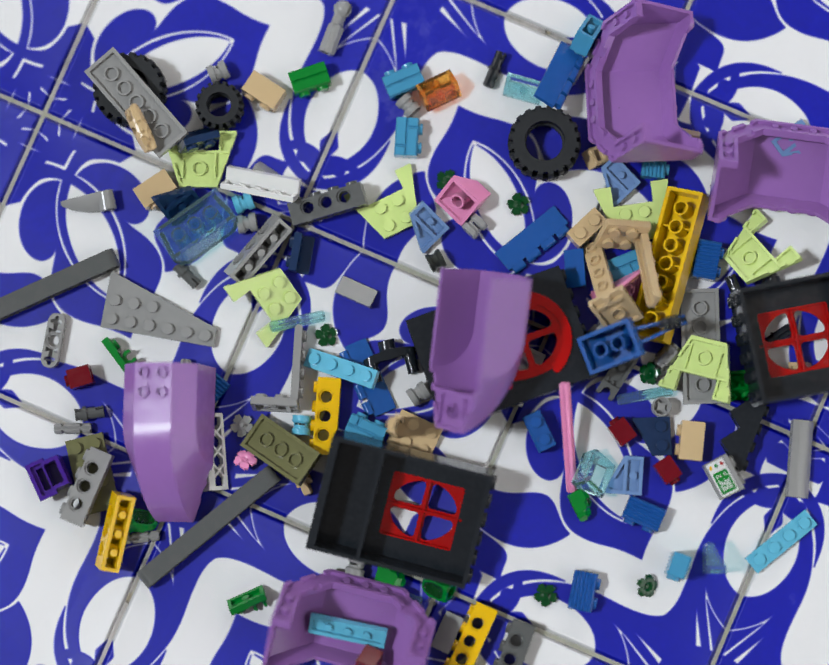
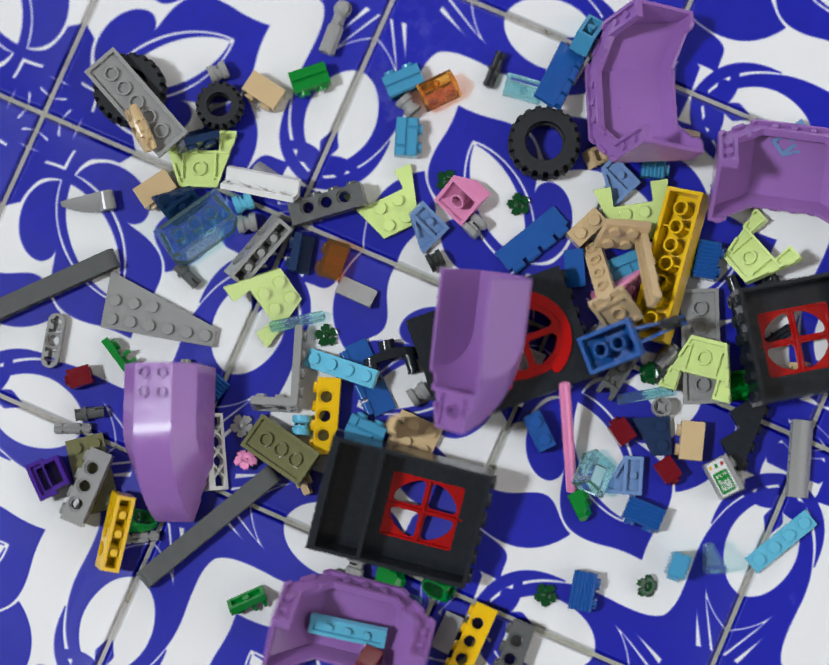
none -> clear orange brick [314,238,351,283]

